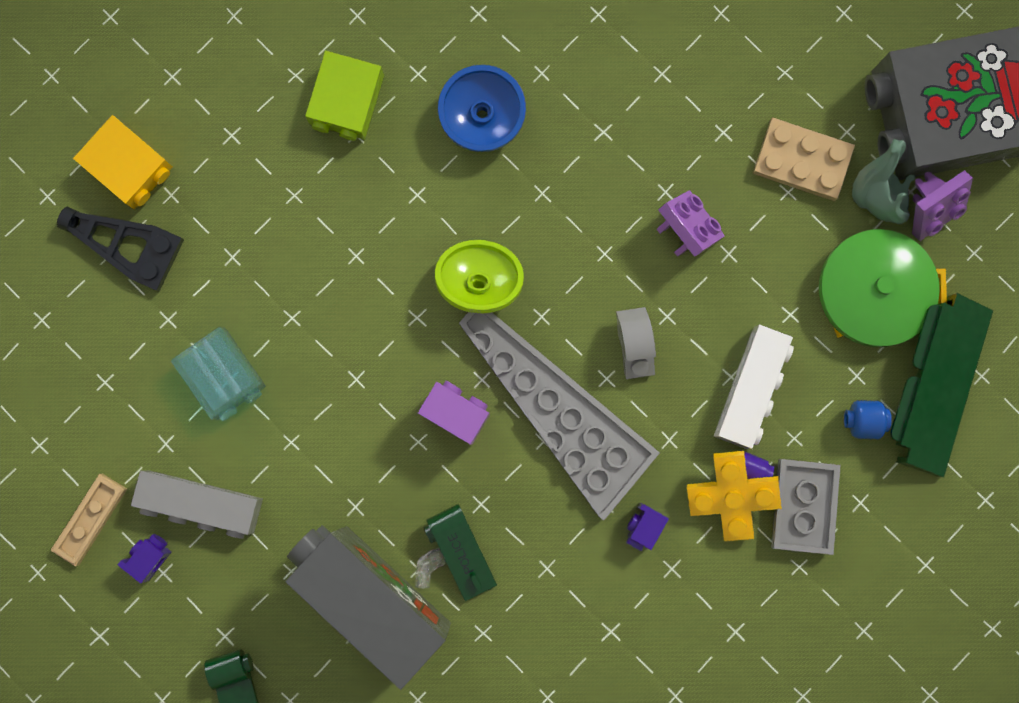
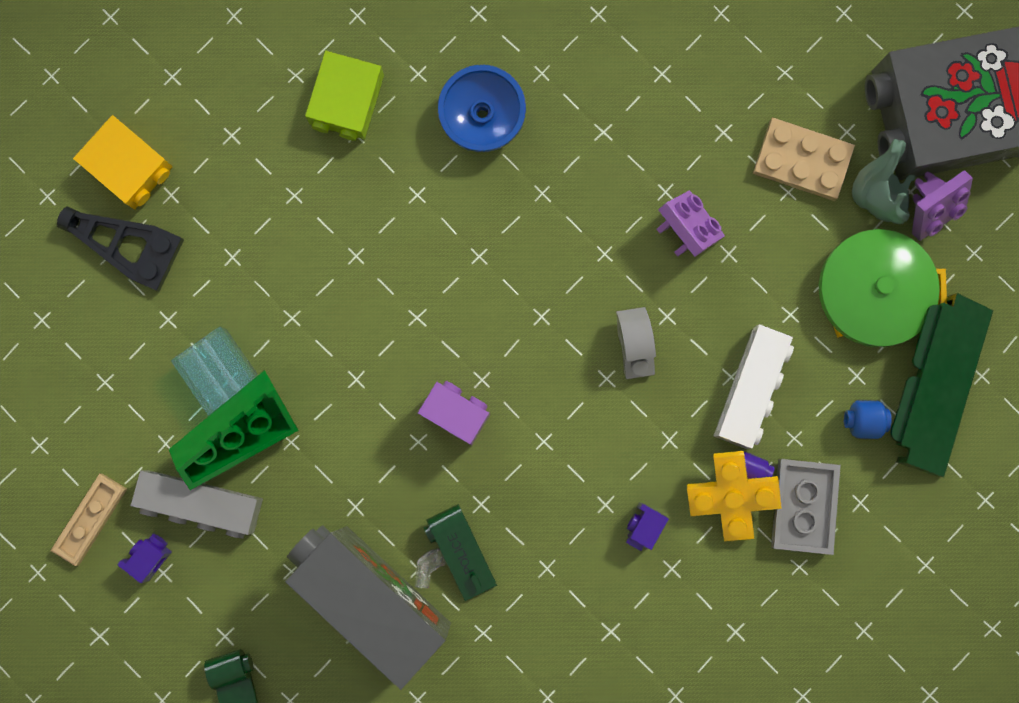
lime dish [435,240,524,314] -> none
light grey wing [459,312,660,520] -> none
none -> green wedge [168,370,299,490]

